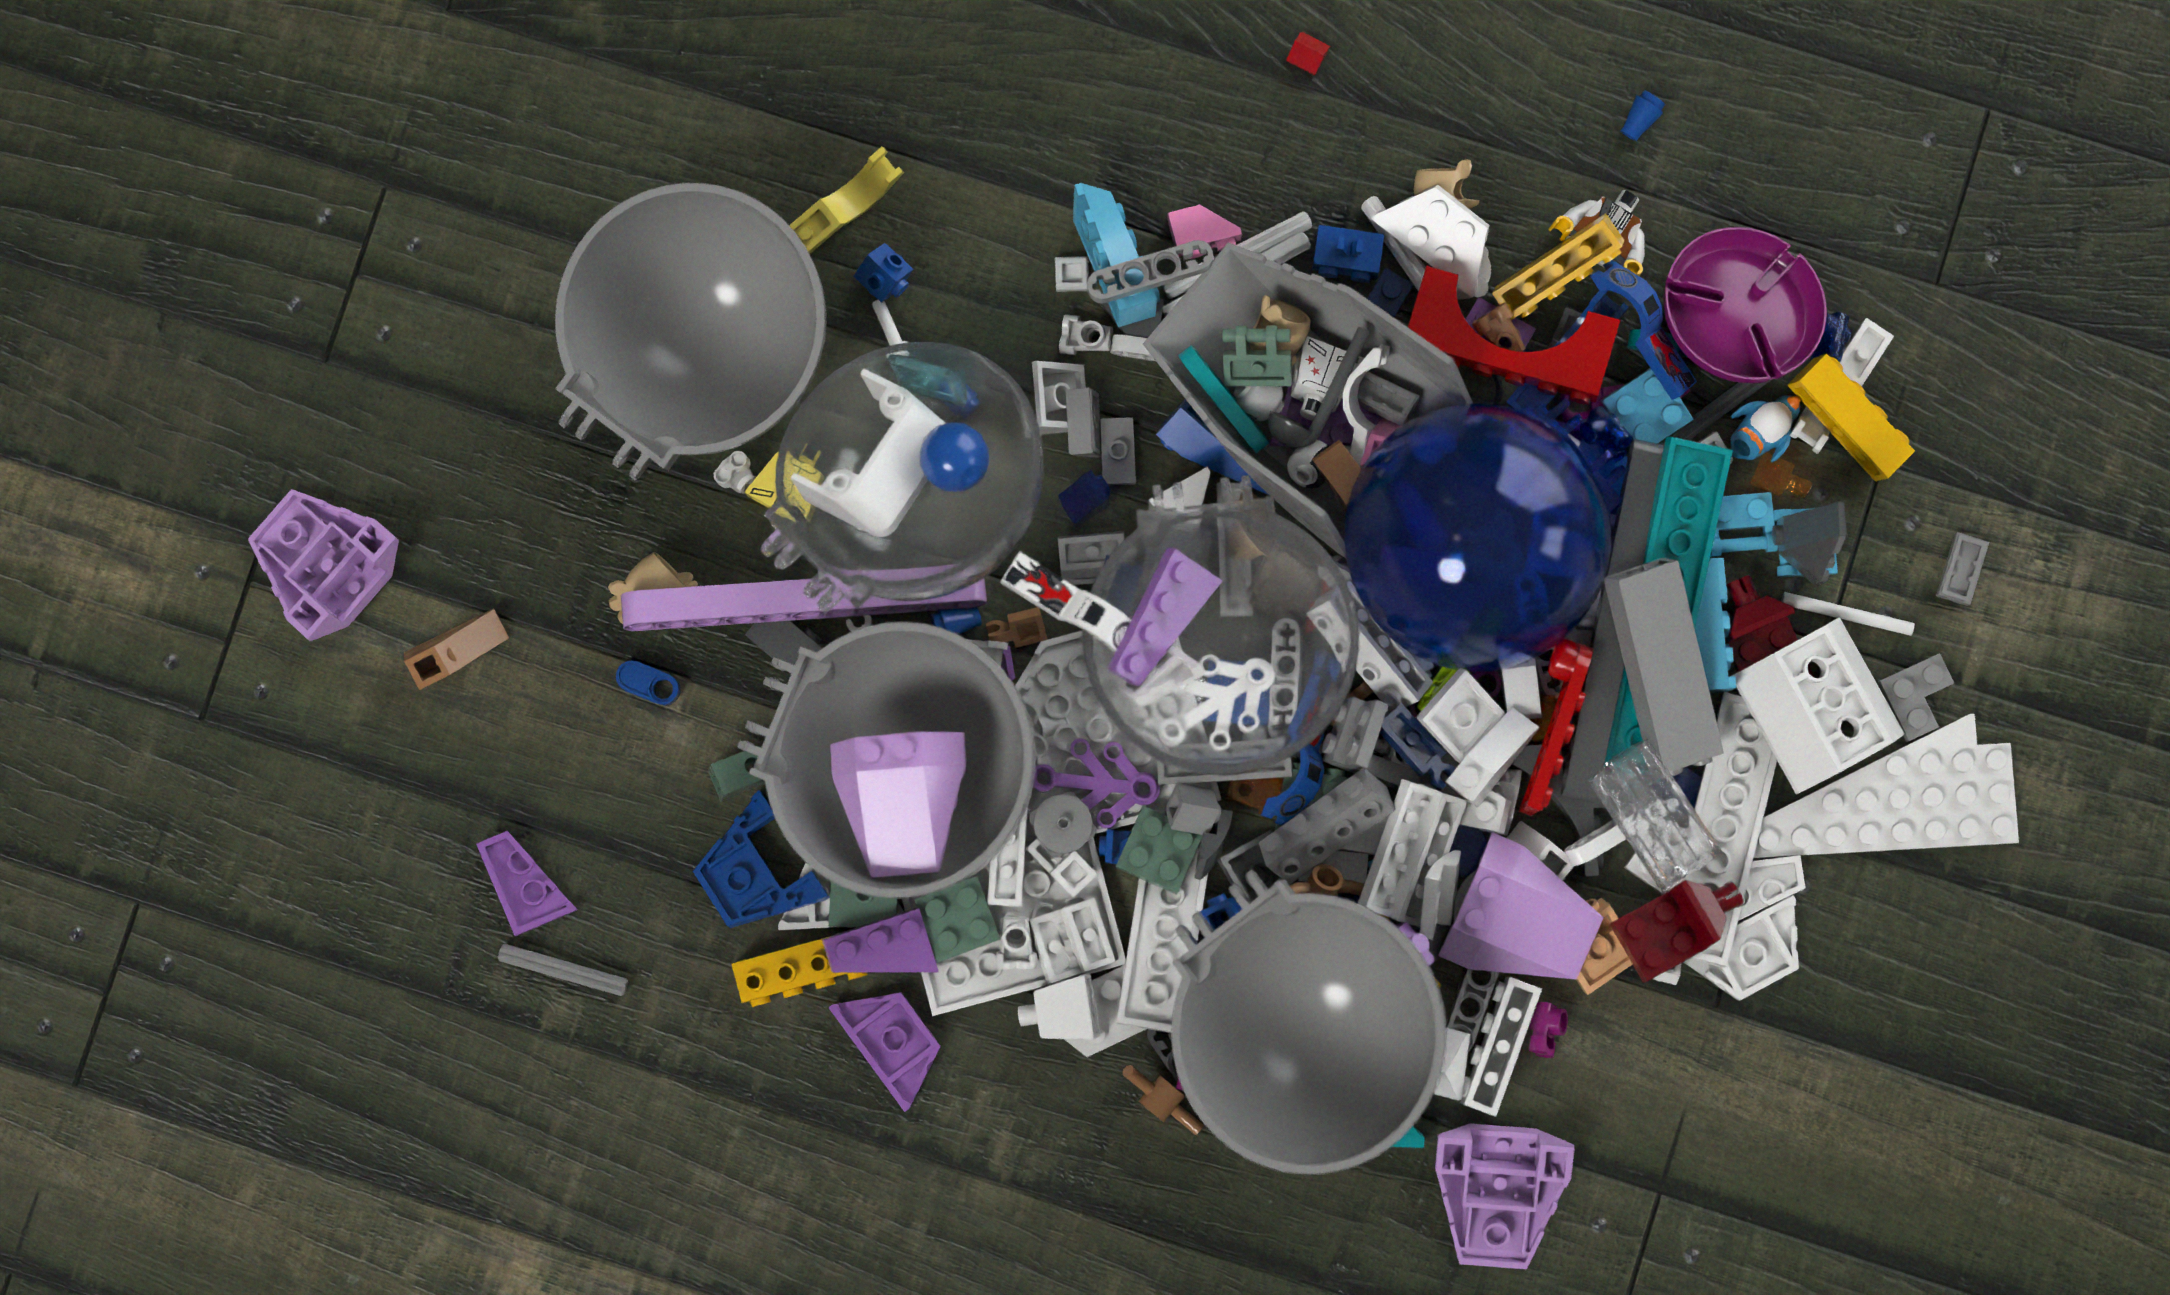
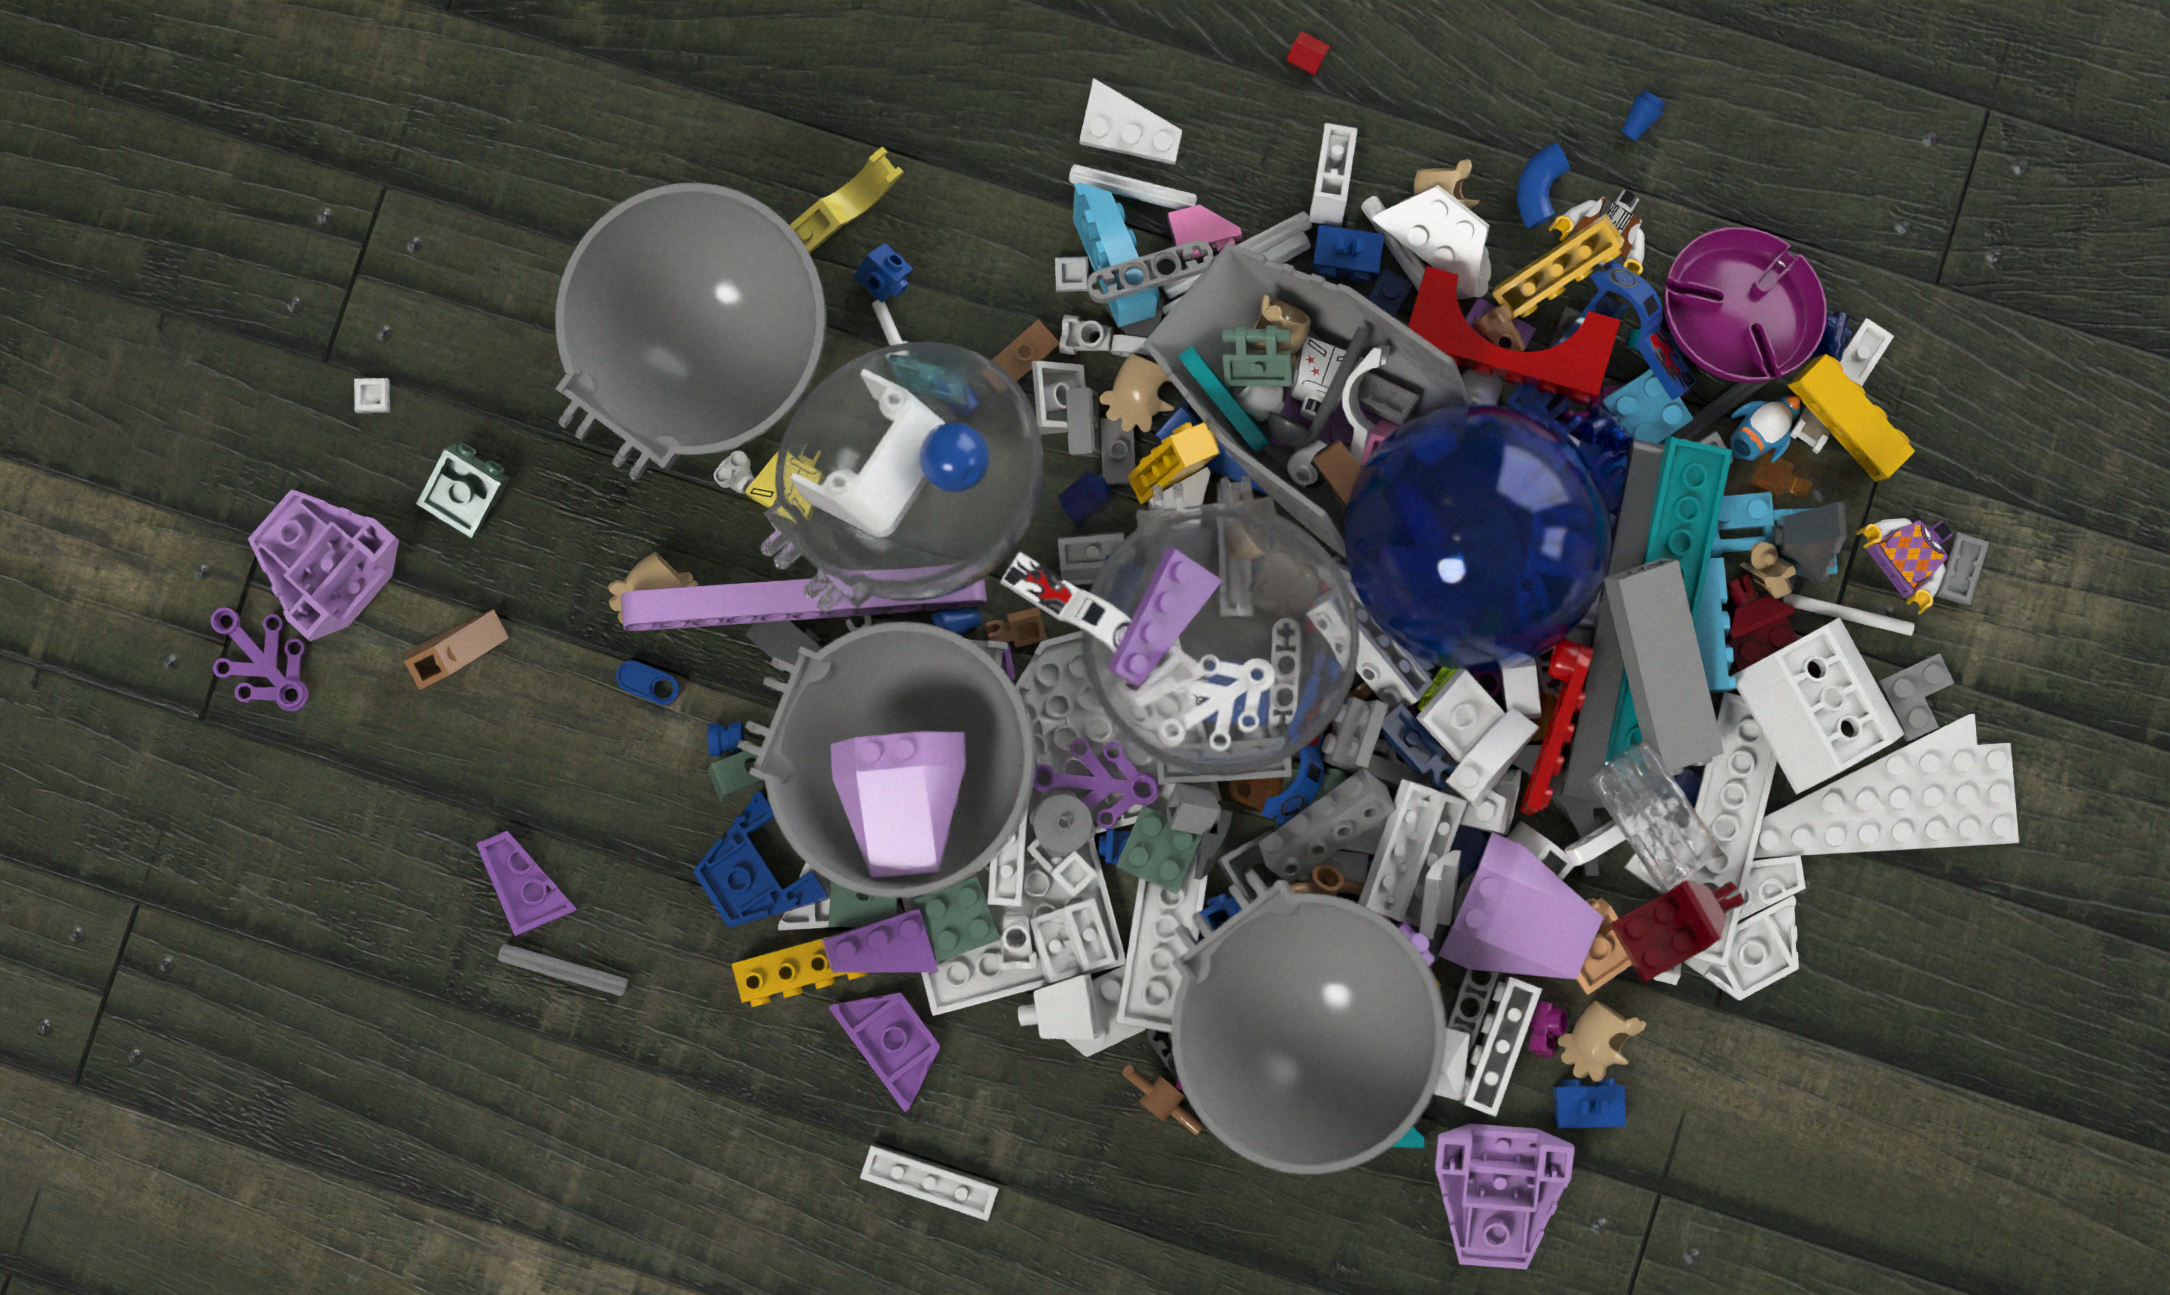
none -> medium lavender plant [211,607,309,712]
none -> white tile [354,378,390,413]
none -> plate [416,443,510,538]
none -> blue wheel [707,722,745,757]
none -> white plate [860,1145,999,1221]
none -> medium nougat plate [989,319,1059,388]
none -> white axle [1069,164,1197,210]
none -> white wing [1079,78,1182,165]
none -> tan piece [1099,354,1175,433]
none -> yellow brick [1127,422,1220,505]
none -> white slope [1309,123,1357,227]
none -> white head [1461,368,1503,417]
none -> blue cylinder [1516,142,1570,230]
none -> blue brick [1552,1078,1626,1128]
none -> tan piece [1558,1000,1646,1082]
none -> tan hips [1739,541,1796,599]
none -> torso [1856,518,1953,614]

